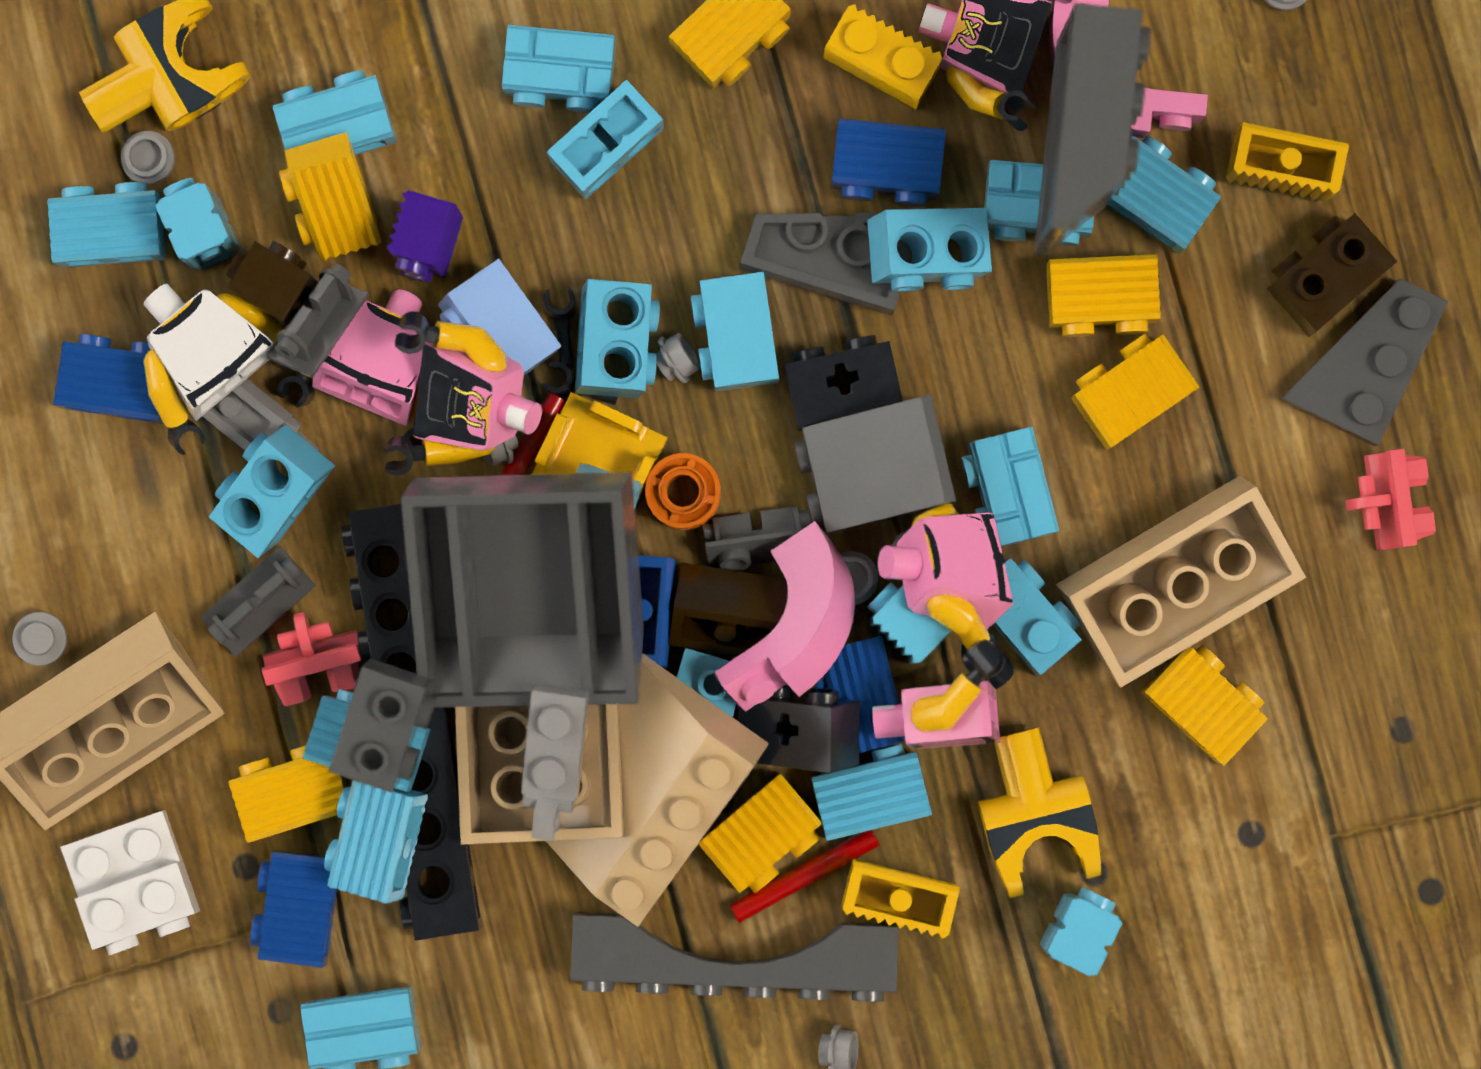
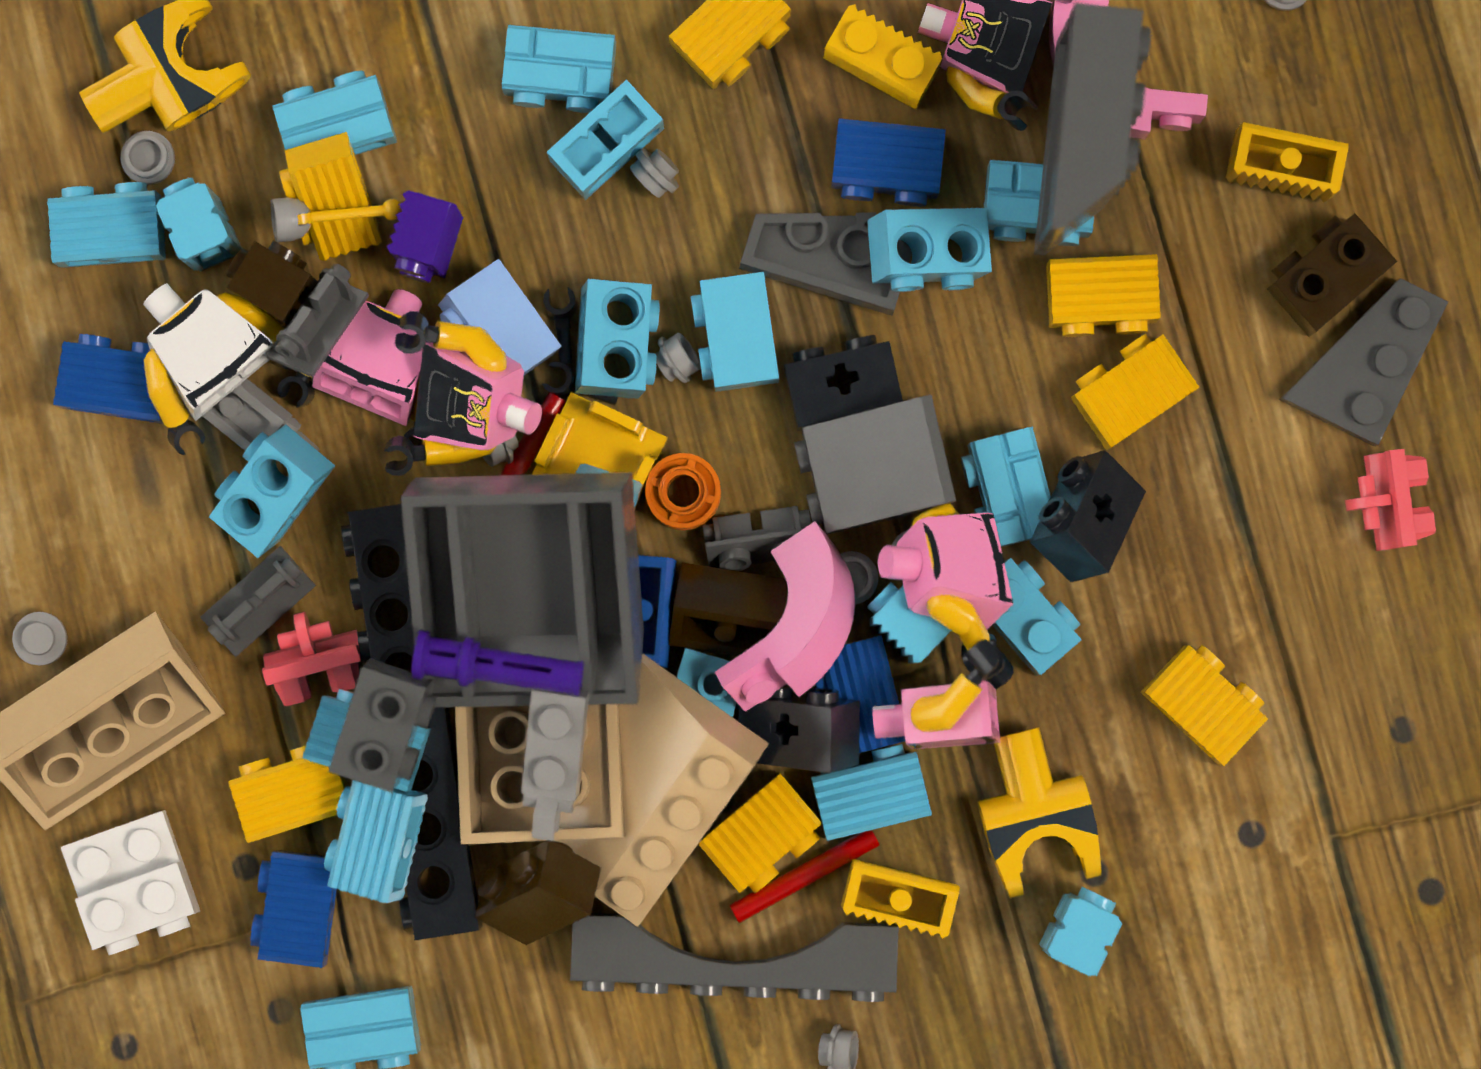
tan slope [1056,476,1306,688] -> none
medium azure brick [1107,136,1221,254] -> none
none -> hinge [271,198,402,242]
none -> dark purple pin [412,630,584,697]
none -> dark brown brick [475,840,601,945]
none -> light grey plate [630,148,679,198]
none -> black brick [1030,450,1146,583]

